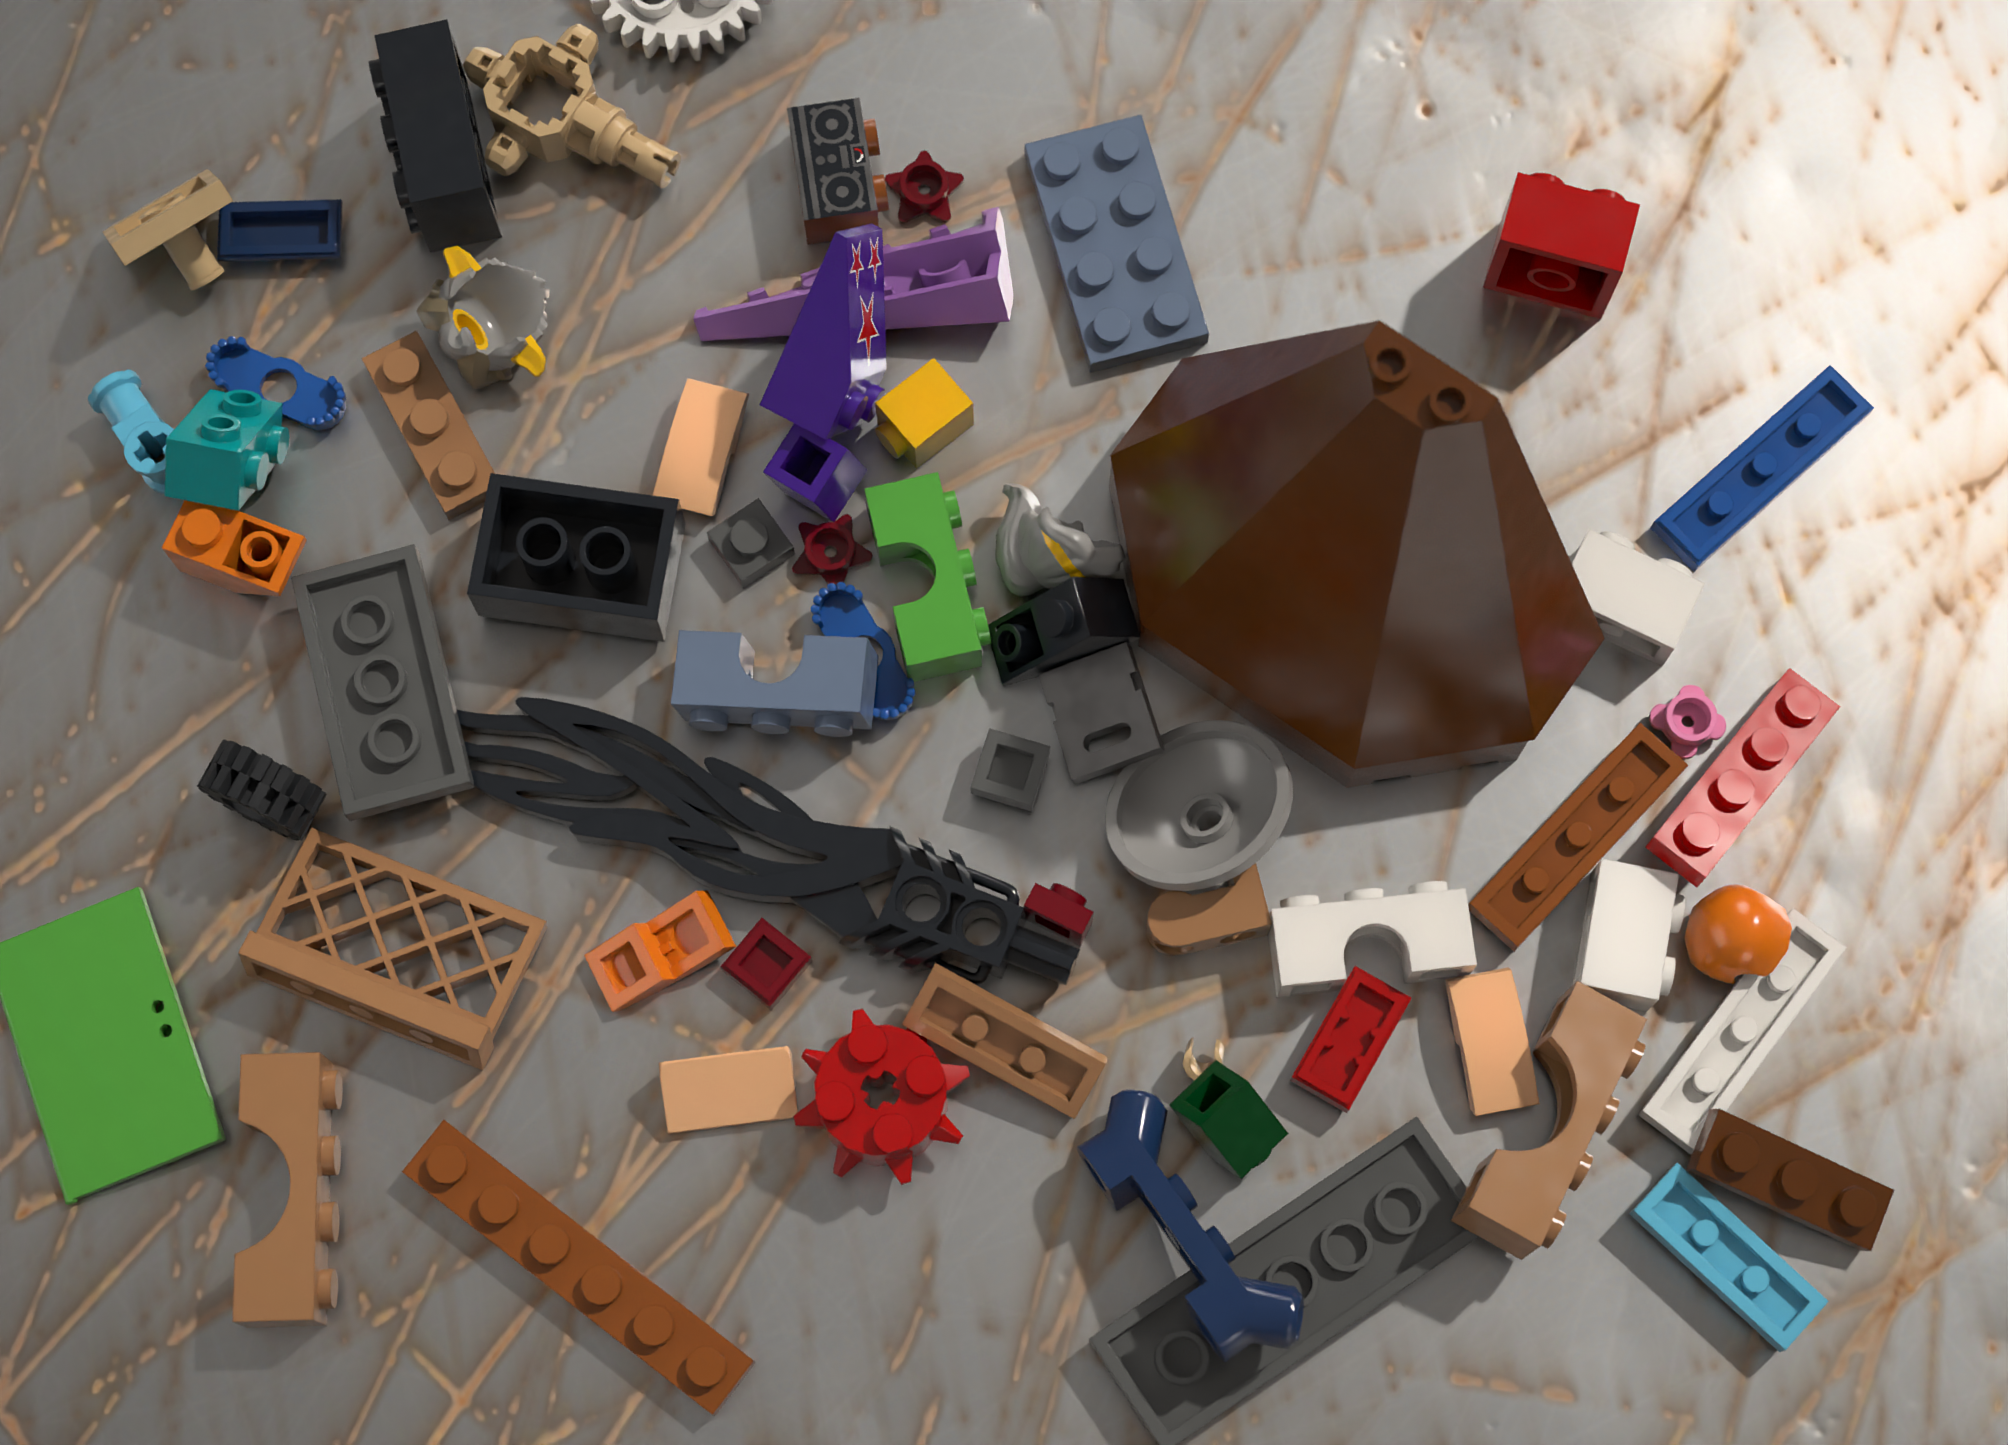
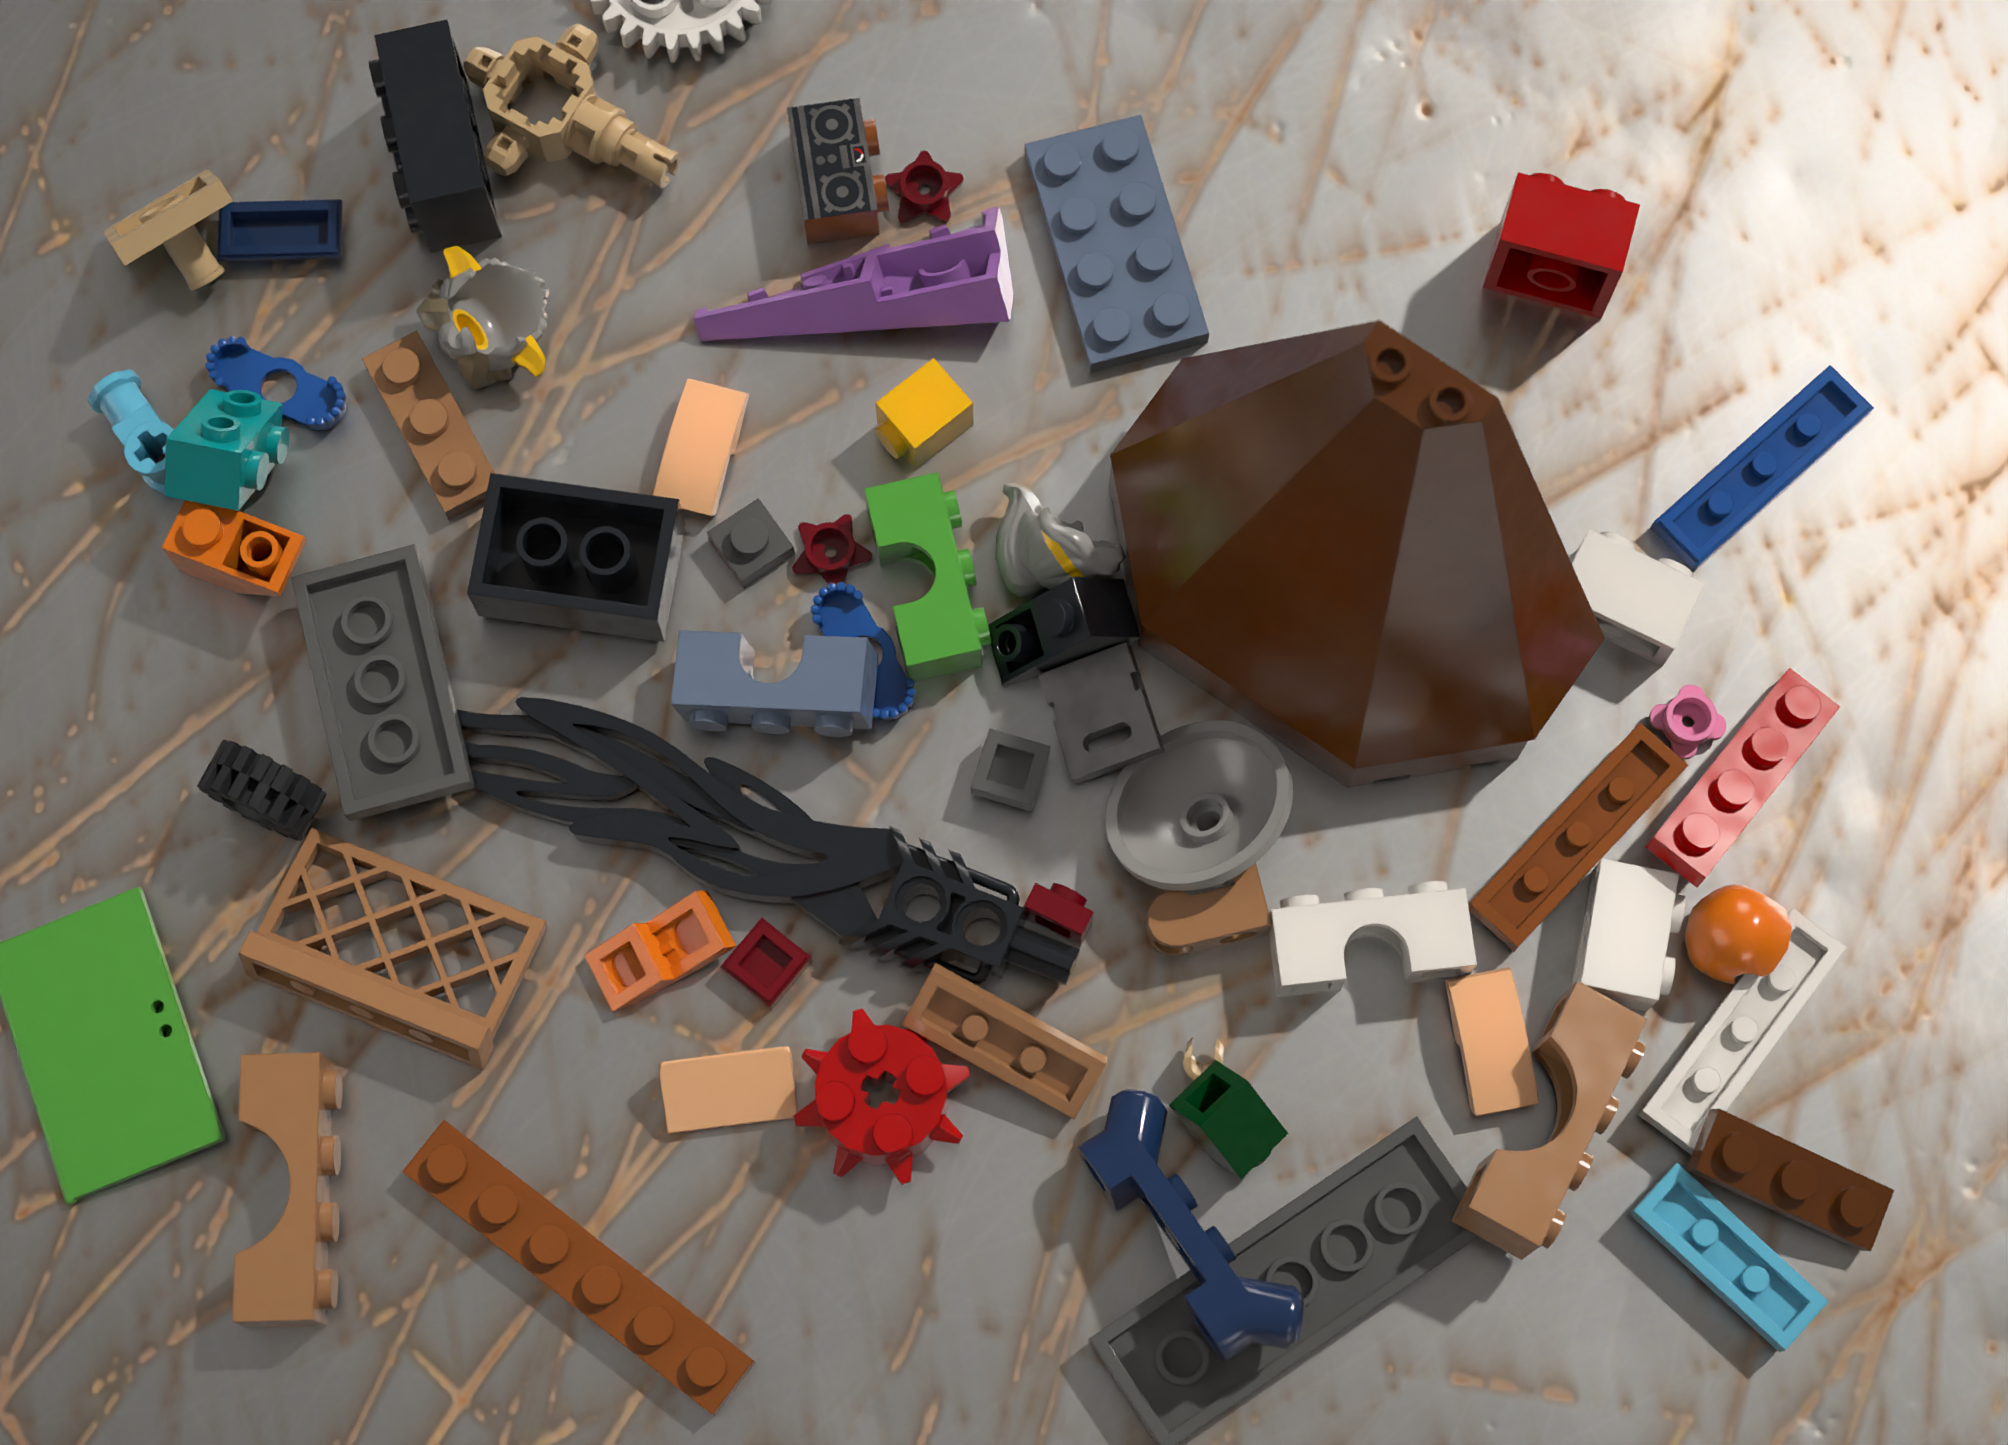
dark purple slope [759,223,887,440] -> none
dark purple brick [763,423,868,522] -> none
red plate [1290,966,1412,1113] -> none

